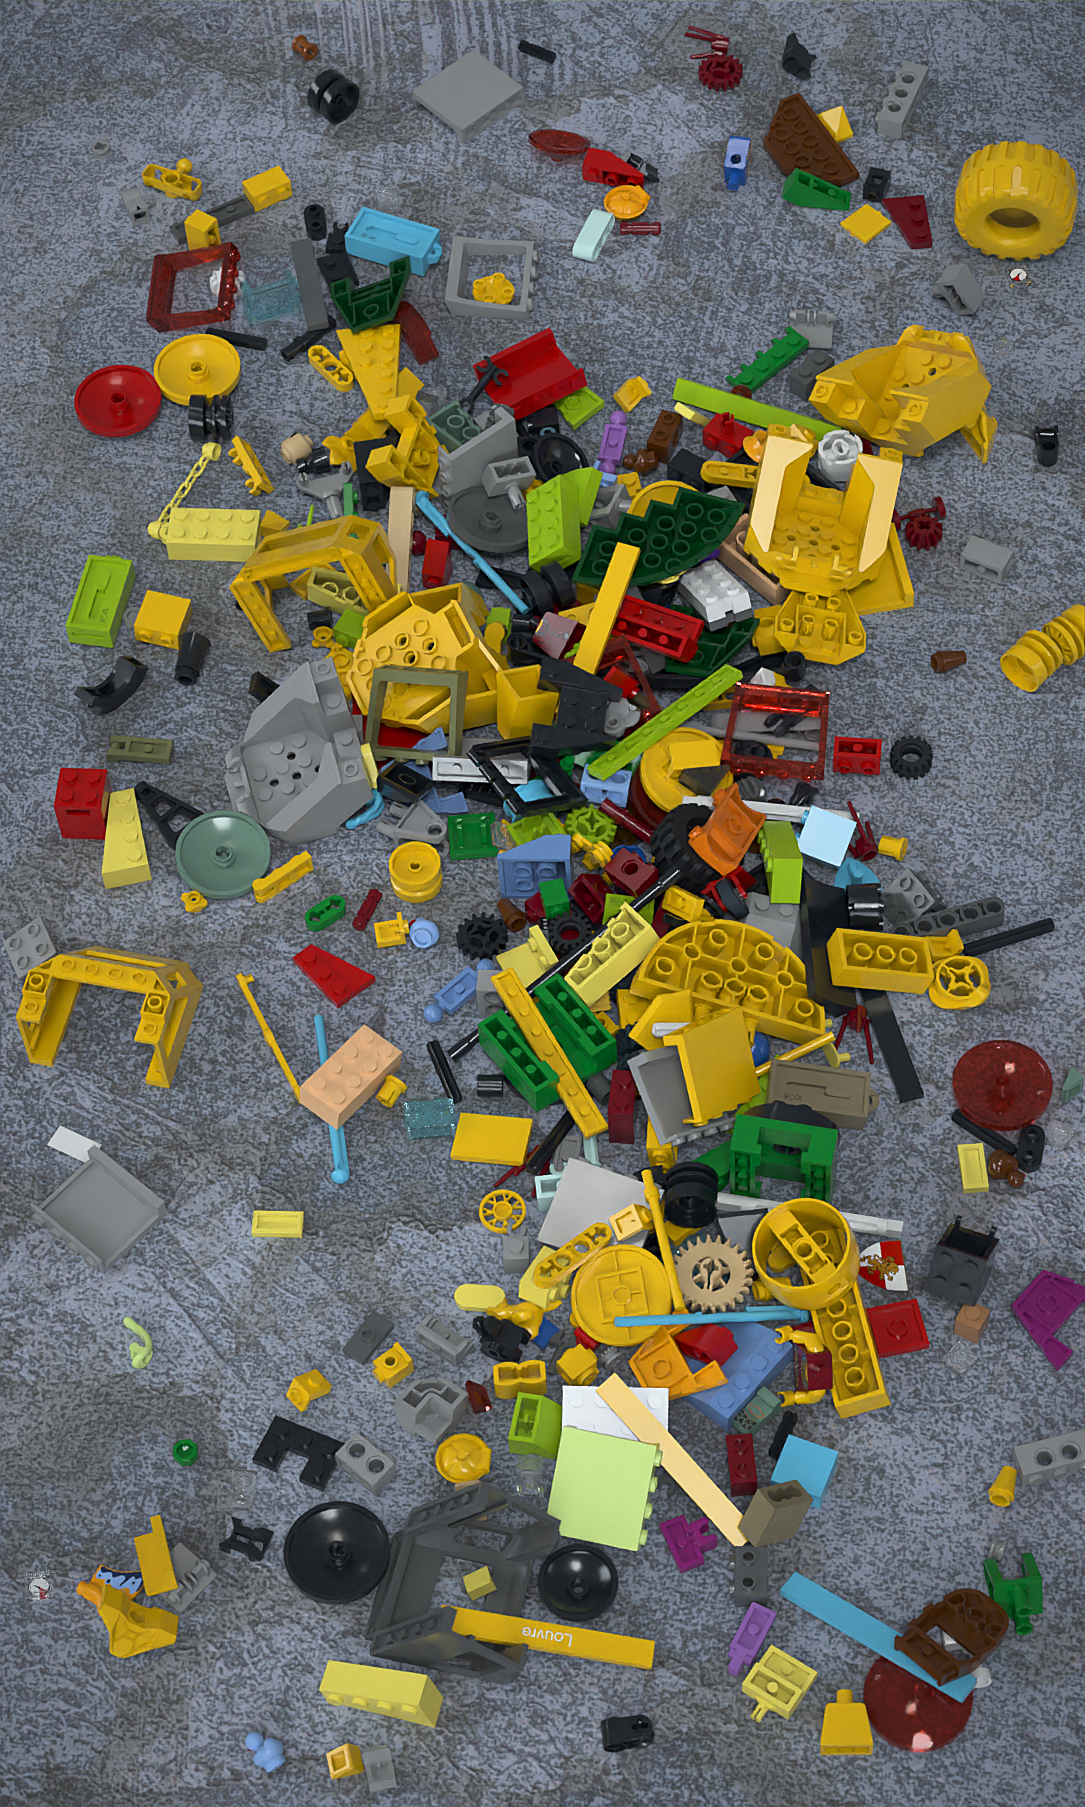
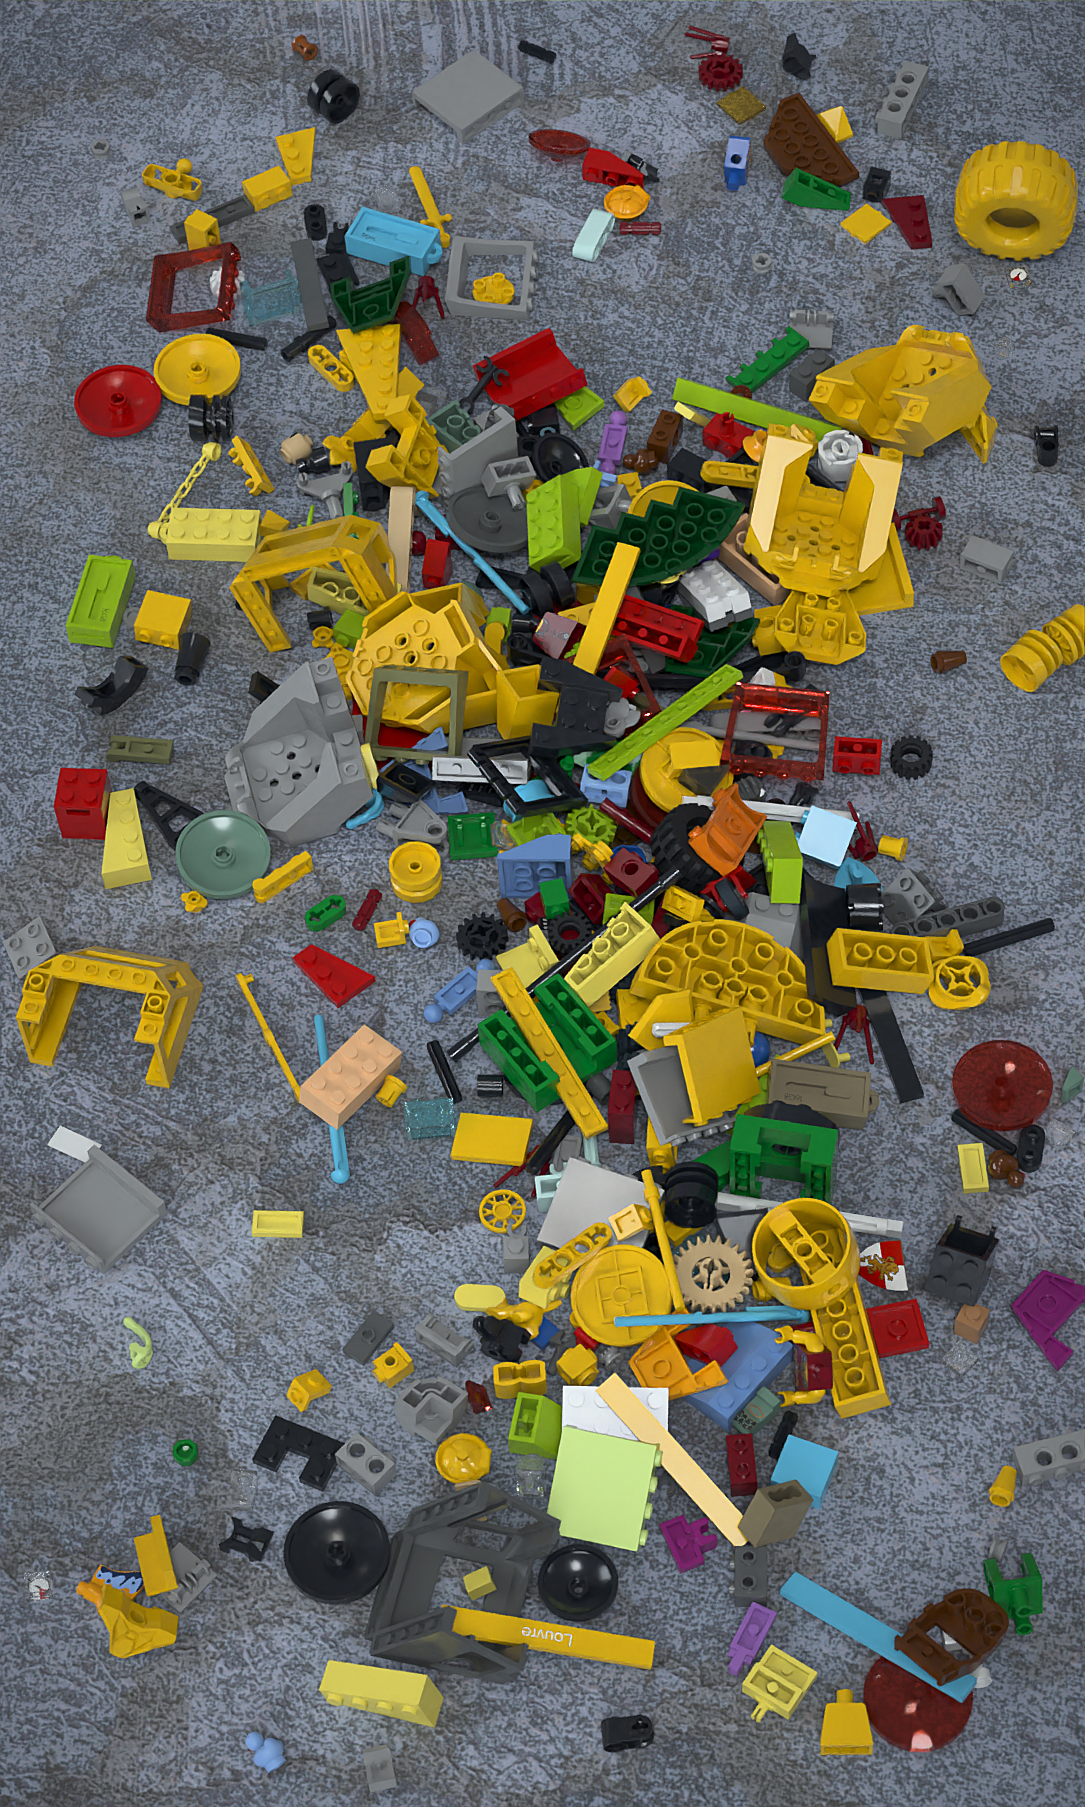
yellow slope [326,1743,364,1780] -> none
none -> yellow wing [275,127,316,186]
none -> yellow sword [409,166,452,248]
none -> dark red plant [410,276,445,319]
none -> clear yellow piece [717,86,766,125]
none -> light grey bush [752,253,771,275]

